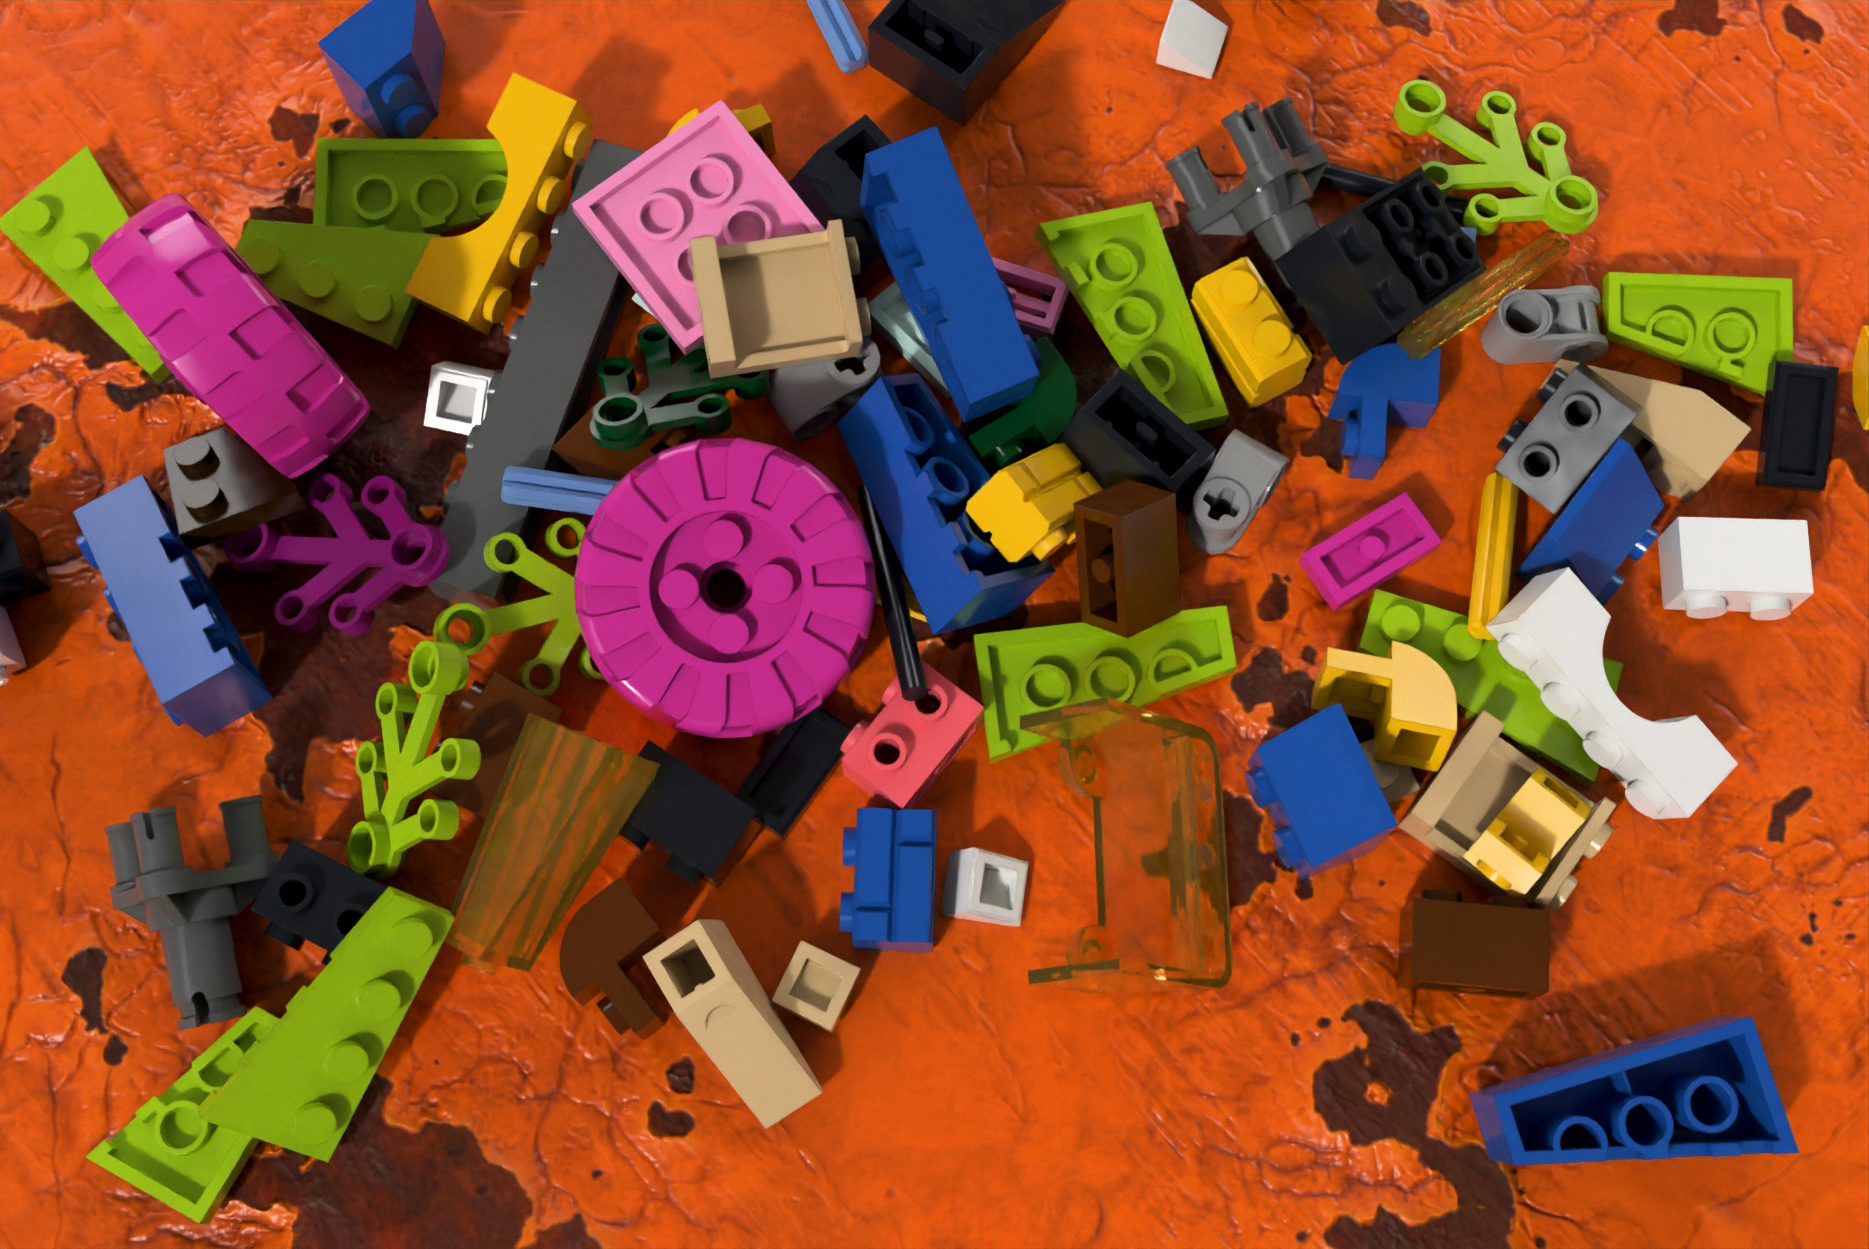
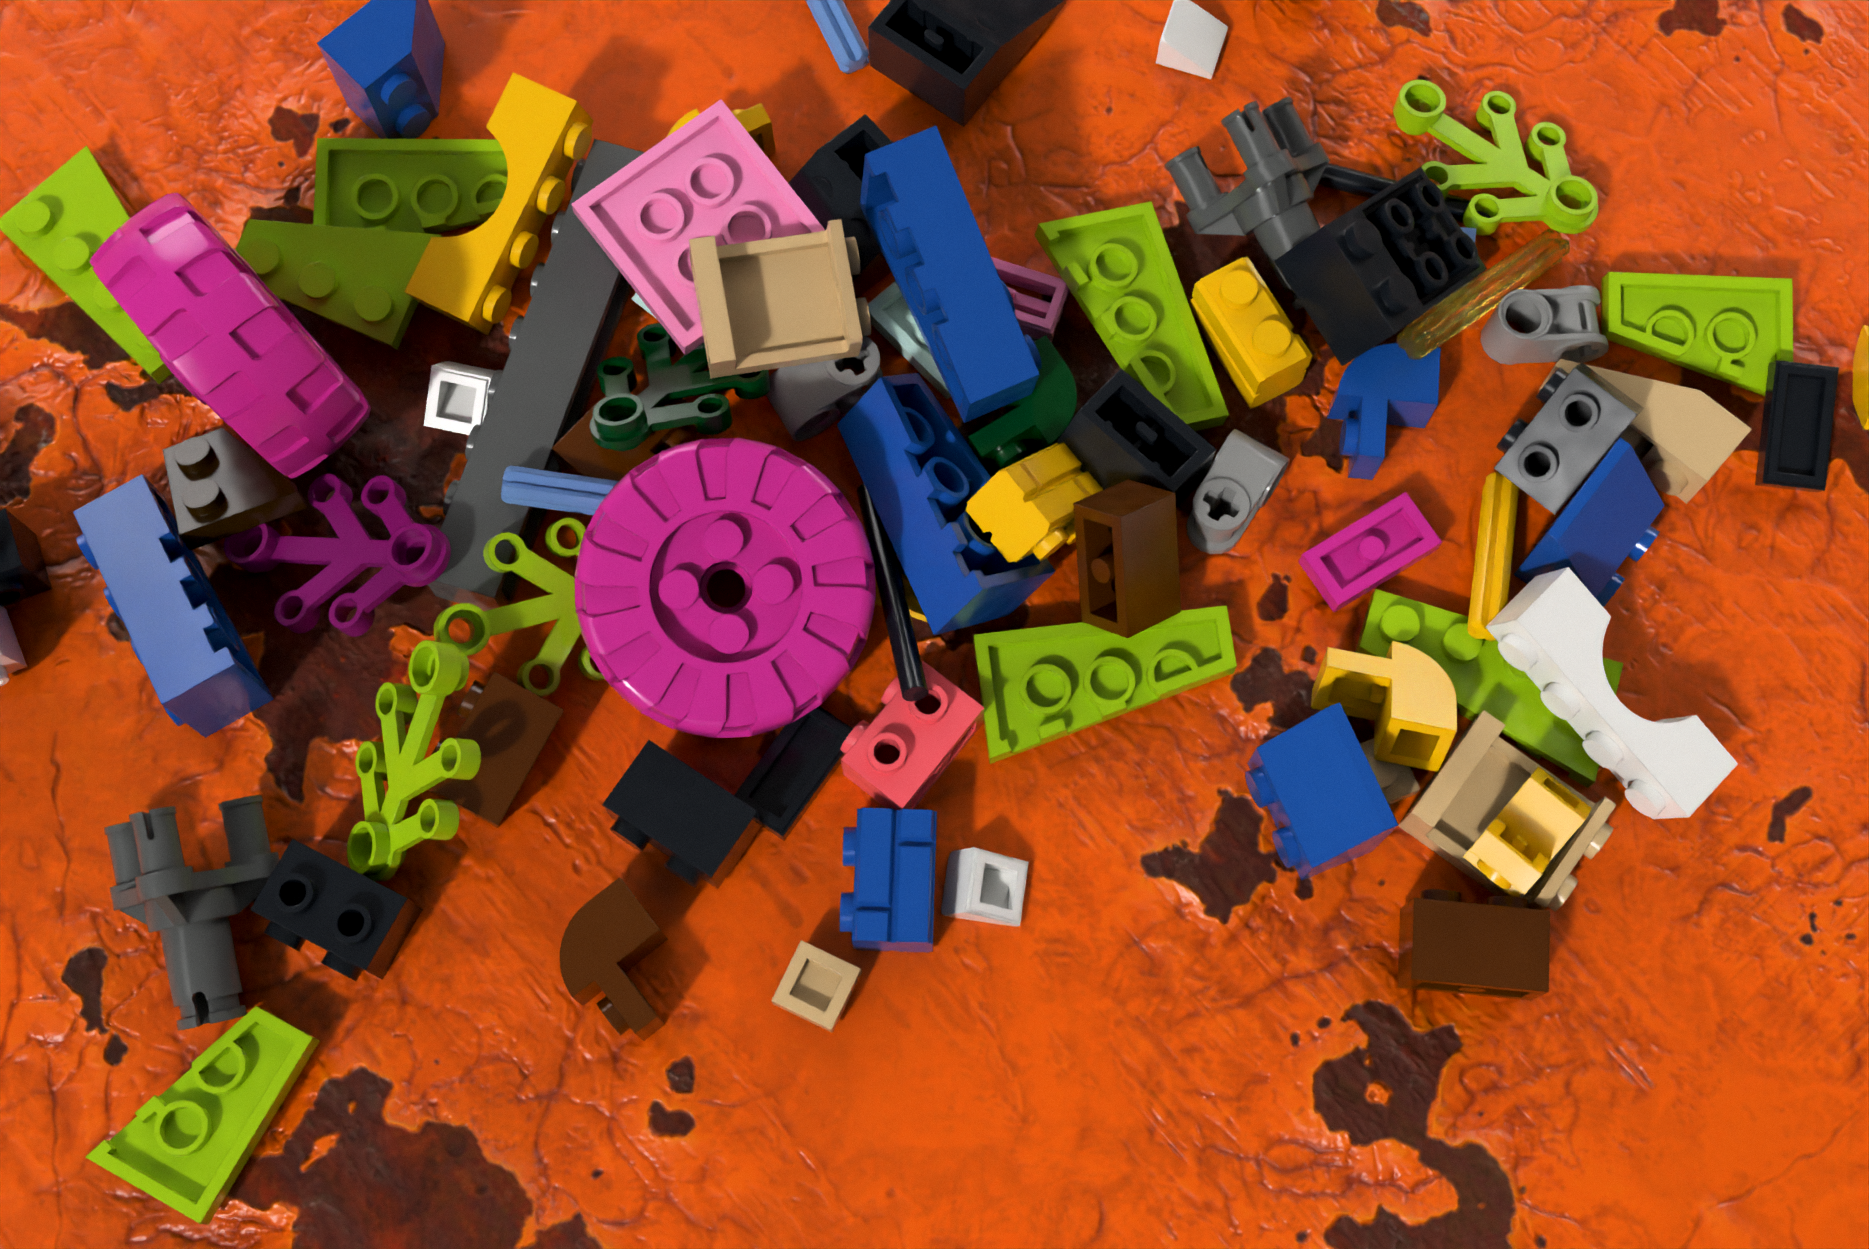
lime wing [197,886,455,1162] -> none
clear yellow slope [444,713,660,975] -> none
tan slope [642,919,824,1129] -> none
clear yellow windscreen [1020,697,1233,993] -> none
blue wedge [1468,1016,1799,1165] -> none
white brick [1658,517,1814,620] -> none

